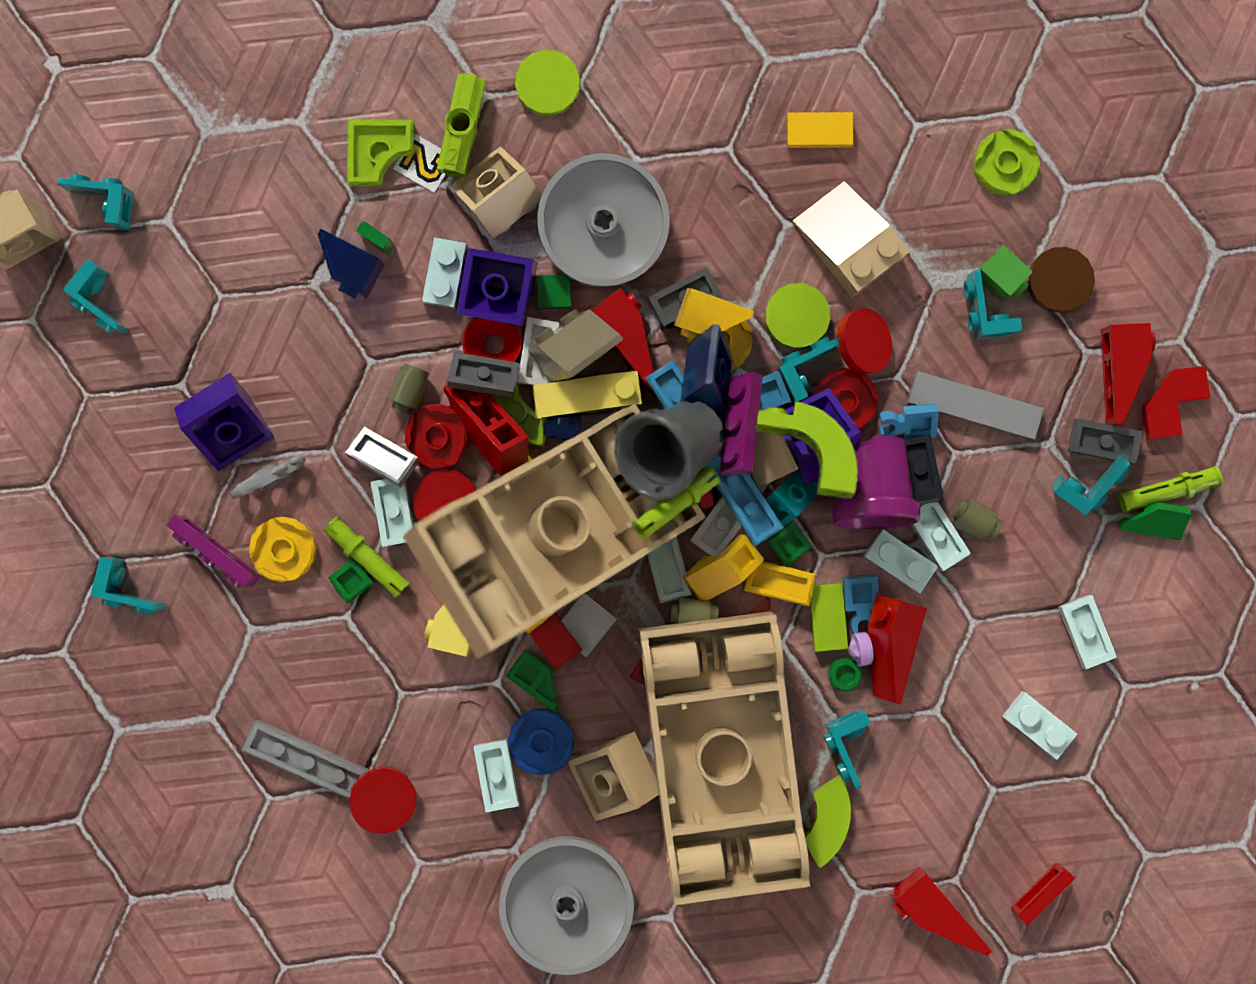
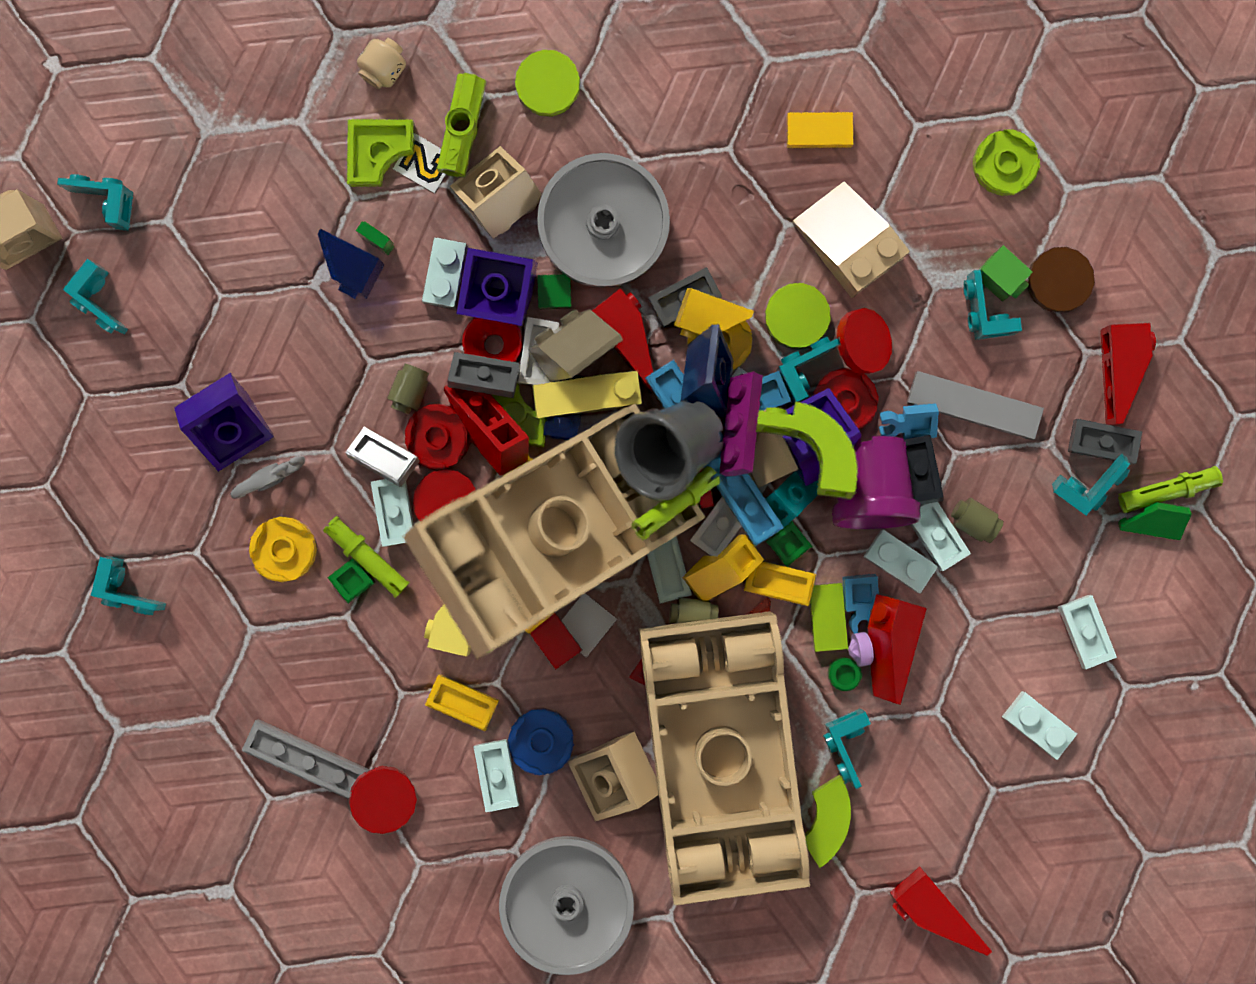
magenta plate [166,515,261,588] -> none
green tile [506,649,558,712] -> none
red tile [1011,863,1075,926] -> none
red tile [1142,366,1210,440] -> none
none -> tan head [357,38,406,89]
none -> yellow tile [425,674,499,731]

